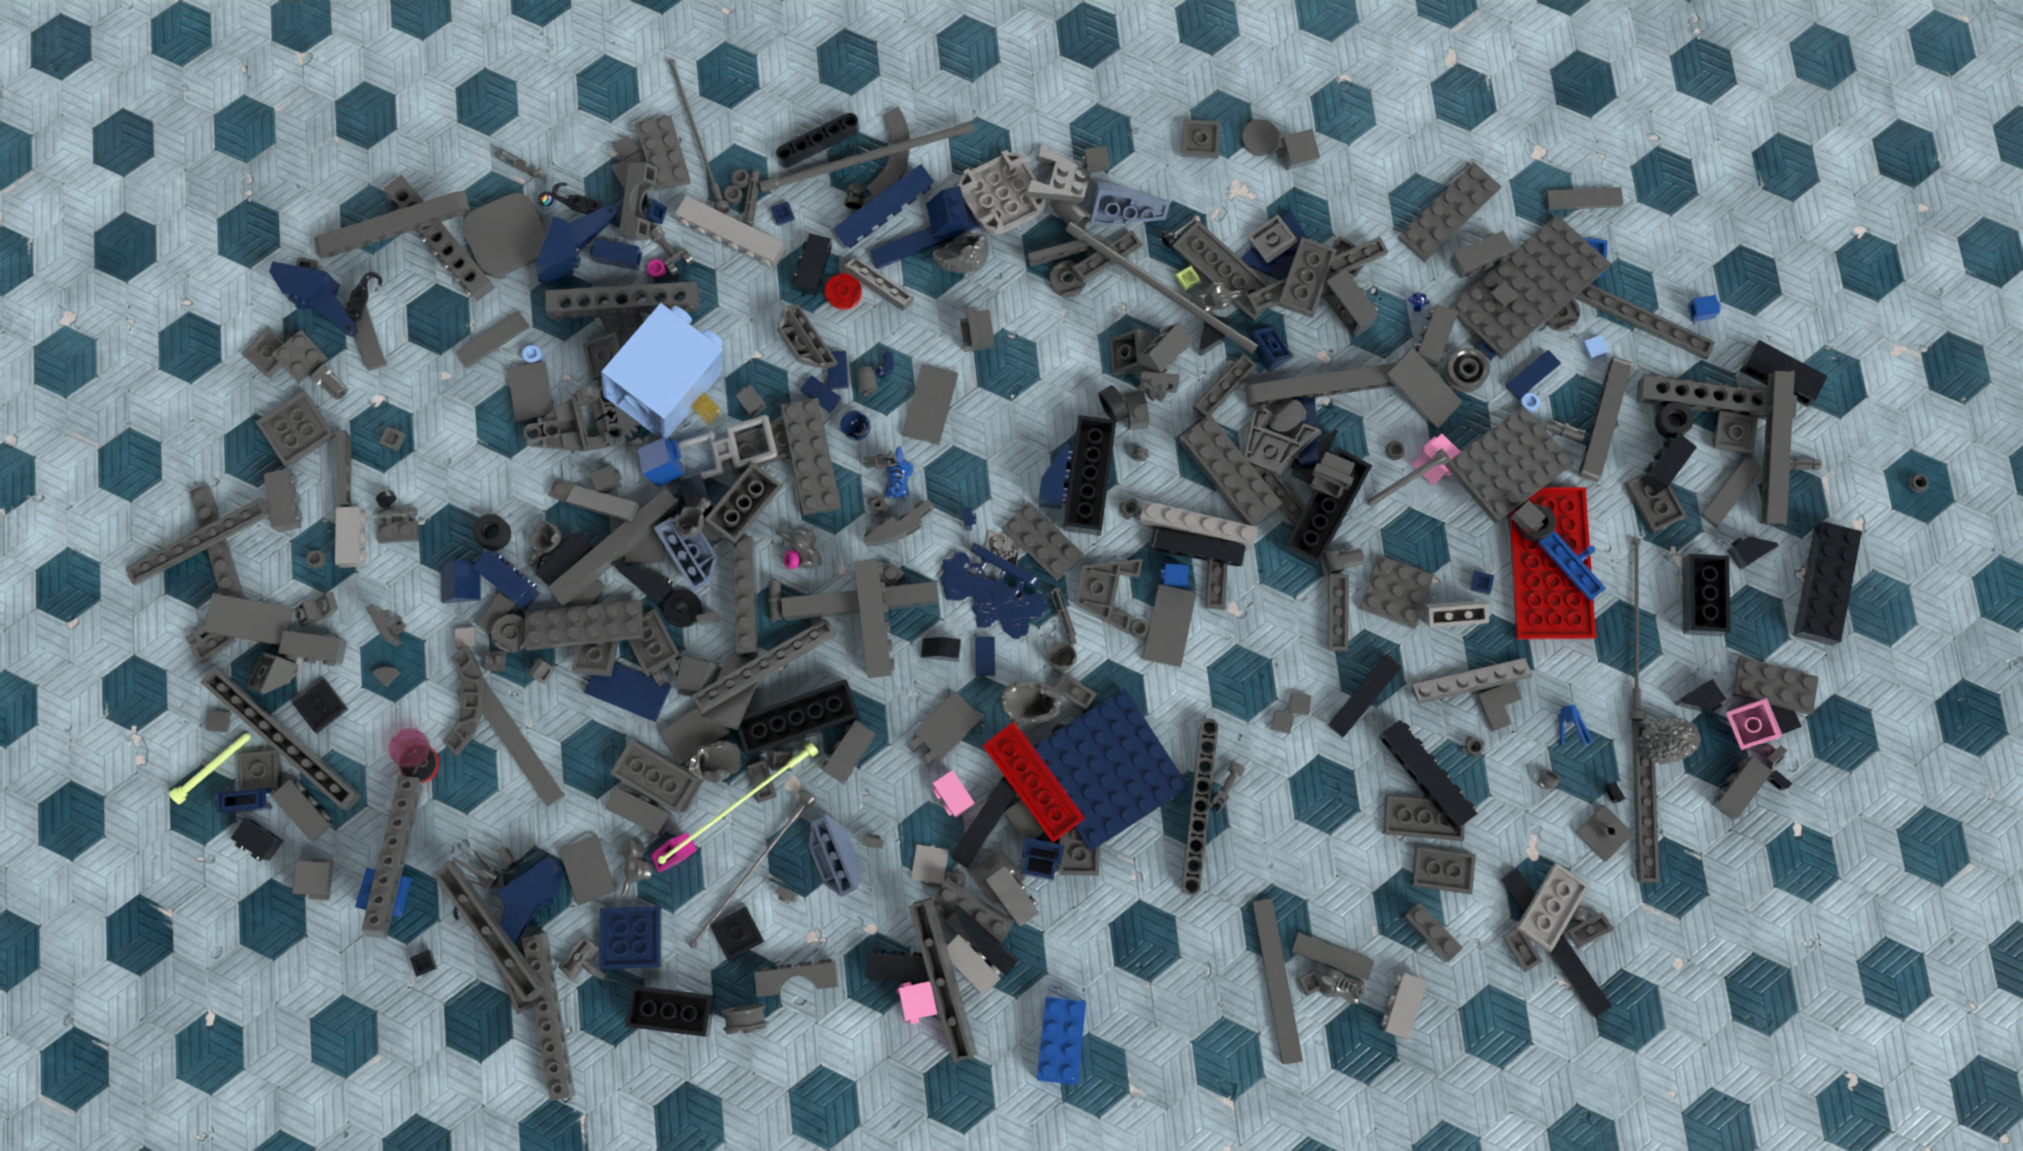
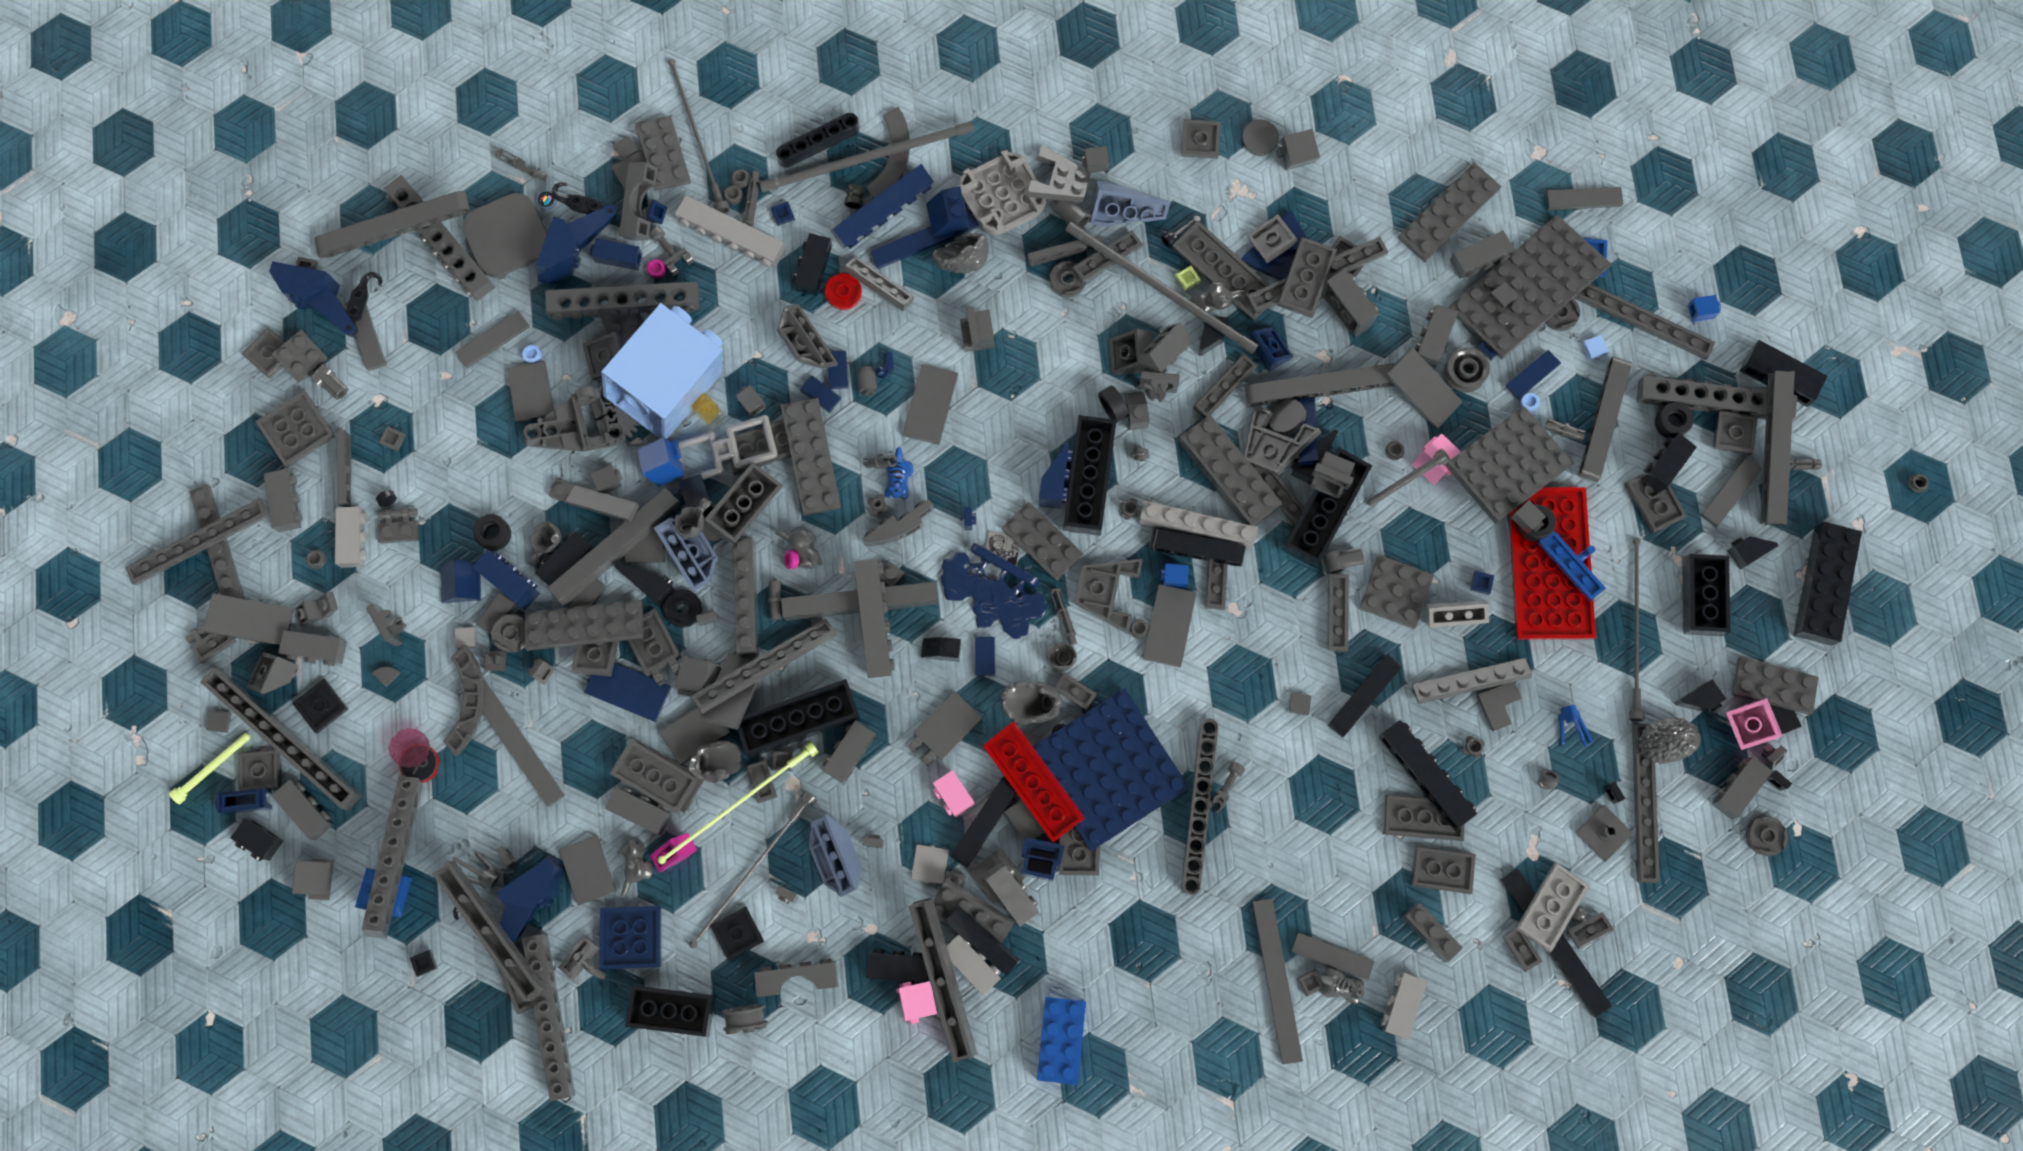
dark blue hair [840,411,871,441] -> none
dark grey tile [1270,710,1294,734] -> none
clear blue plant [1408,292,1430,312] -> none
none -> dark grey tile [1746,816,1788,856]

